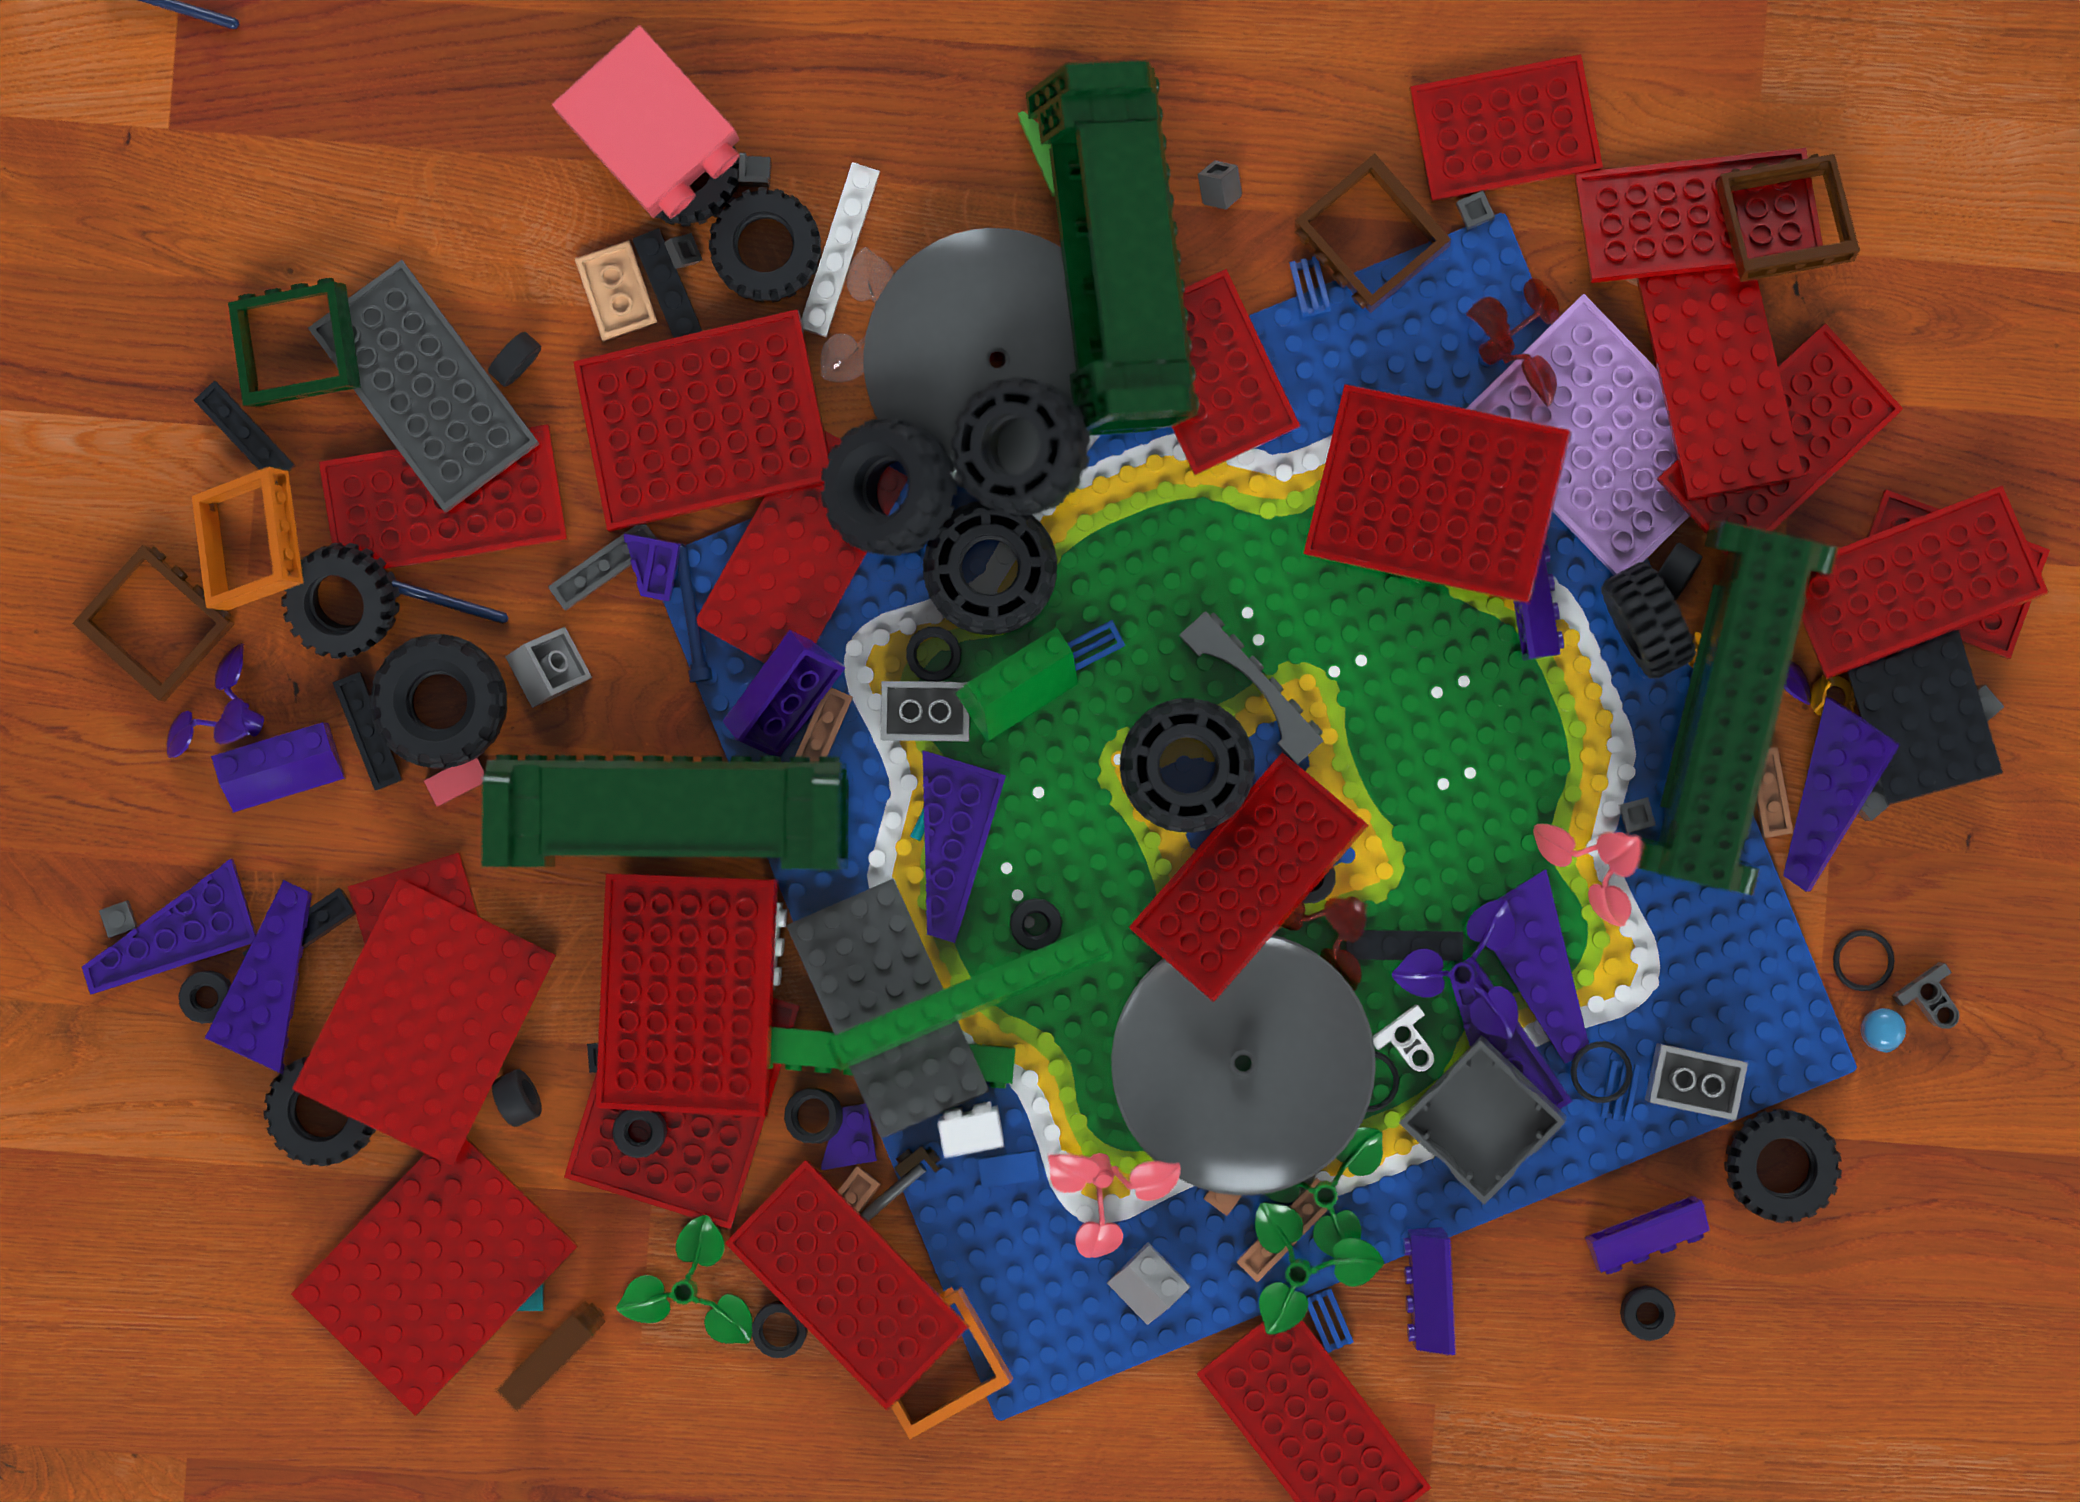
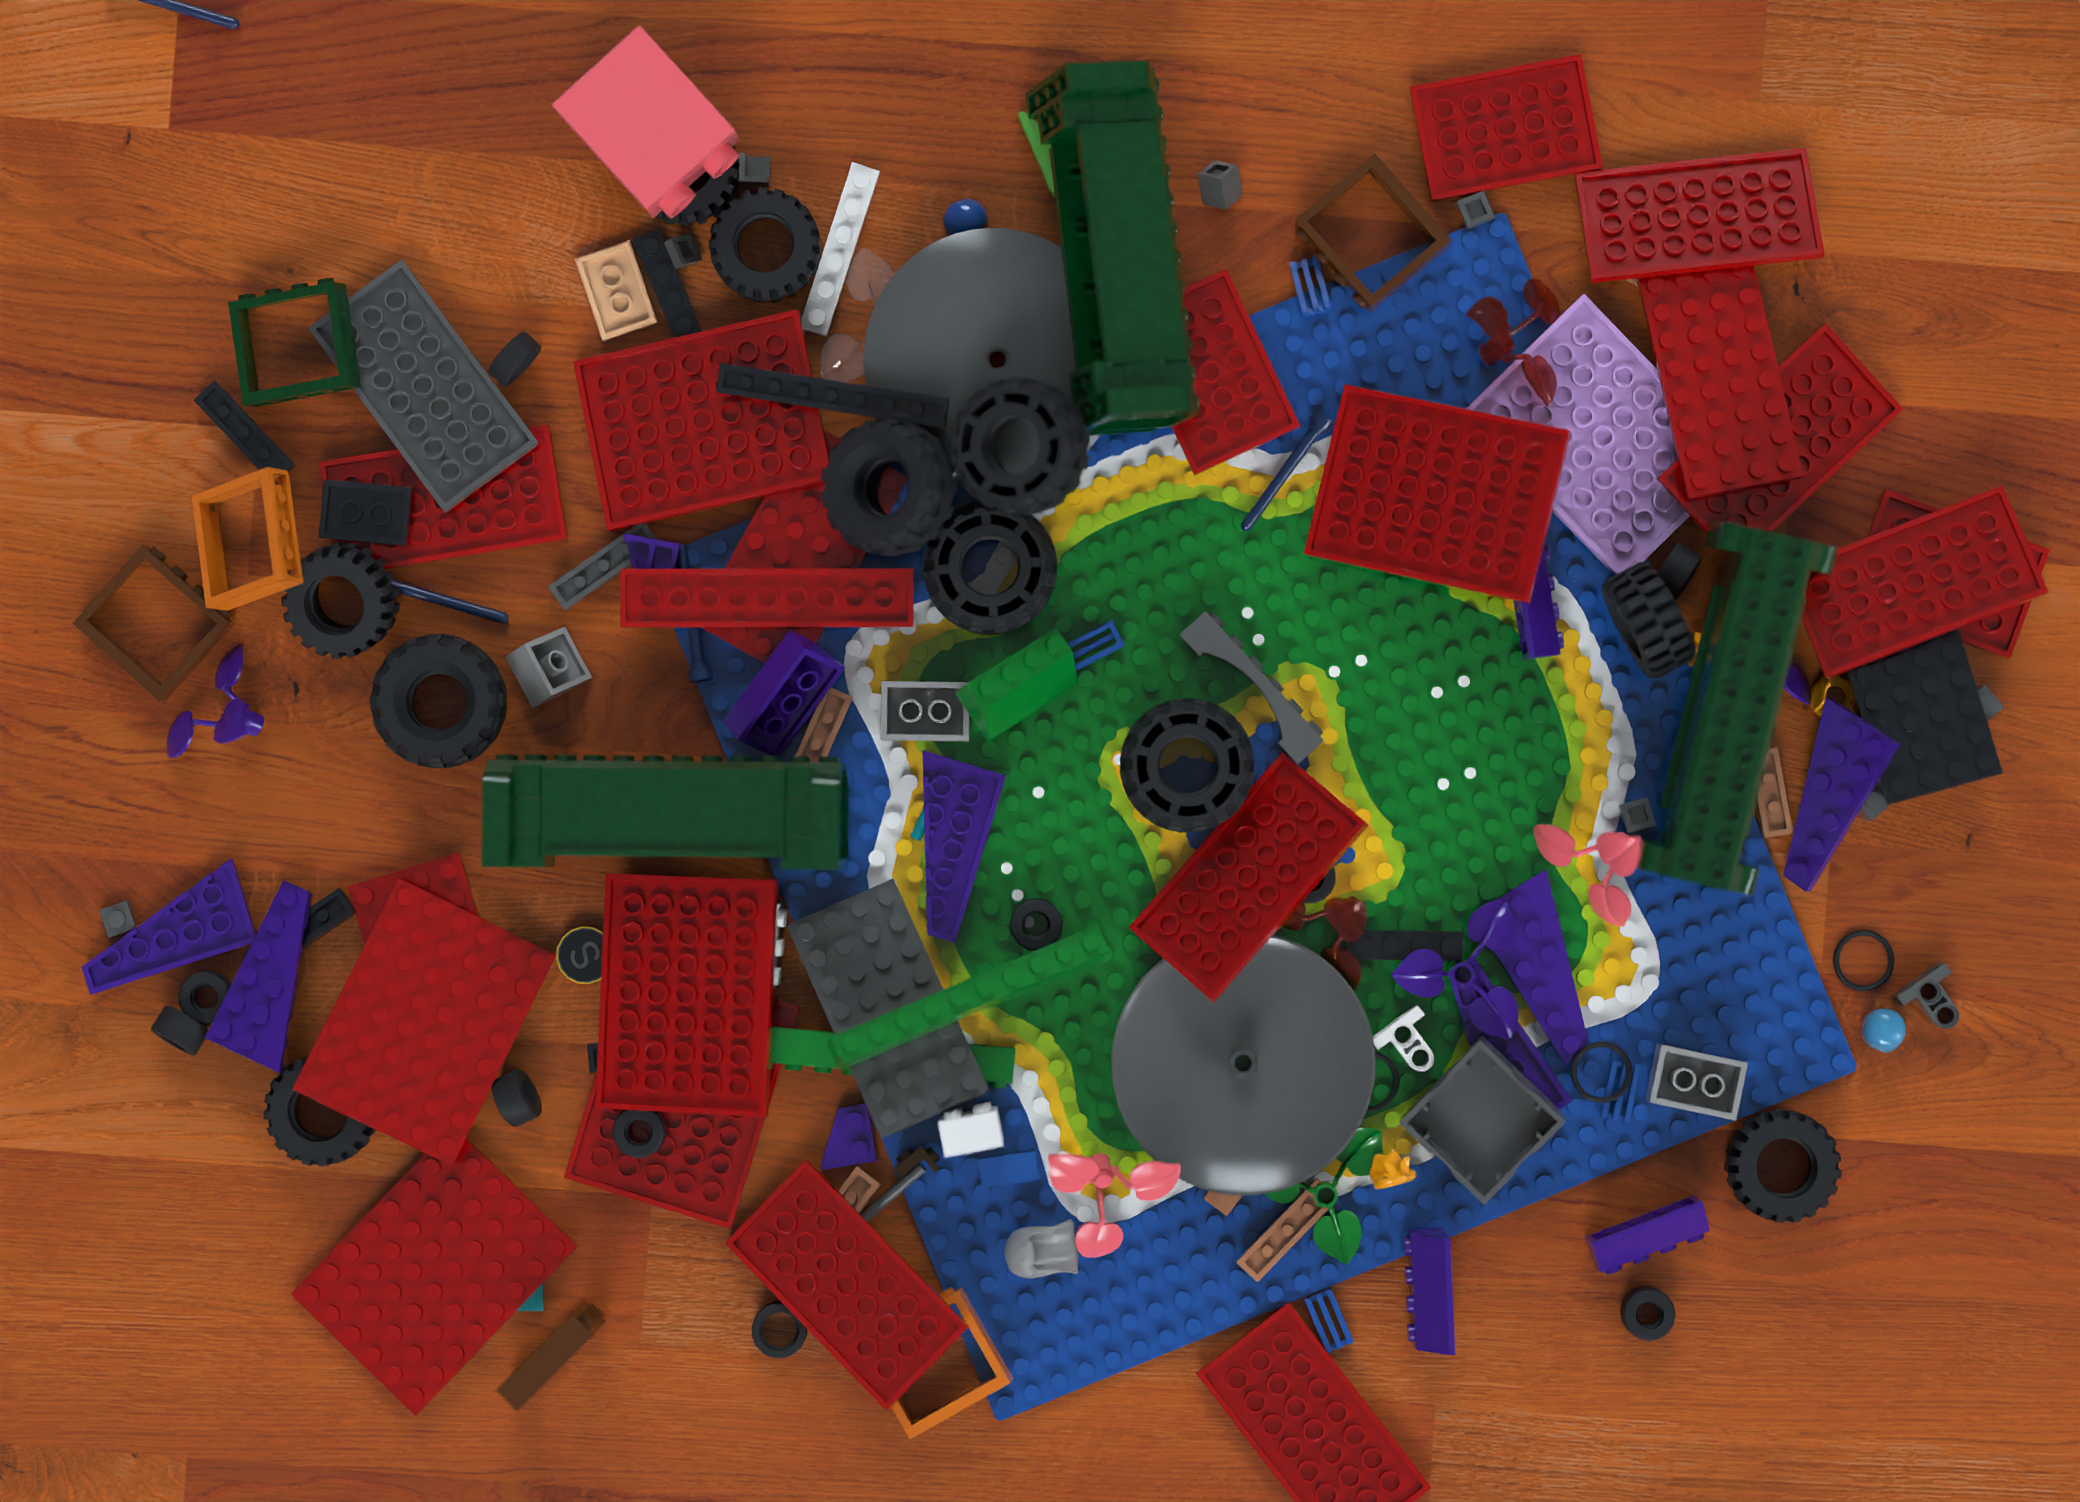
dark purple slope [211,722,345,812] -> none
black plate [333,672,404,791] -> none
coral tile [424,757,485,807] -> none
green plant [616,1215,753,1344] -> none
black tyre [784,1088,843,1143] -> none
black tyre [906,627,961,682] -> none
light grey slope [1107,1242,1190,1325] -> none
green plant [1255,1202,1384,1334] -> none
reddish brown window [1716,154,1860,282] -> none
none -> black tyre [151,1005,208,1056]
none -> black plate [318,479,413,546]
none -> black tile [556,926,603,984]
none -> red plate [620,568,914,628]
none -> black plate [716,363,950,428]
none -> blue hair [943,198,989,236]
none -> light grey piece [1004,1219,1079,1278]
none -> dark blue piece [1241,410,1334,531]
none -> light orange piece [1369,1149,1416,1190]

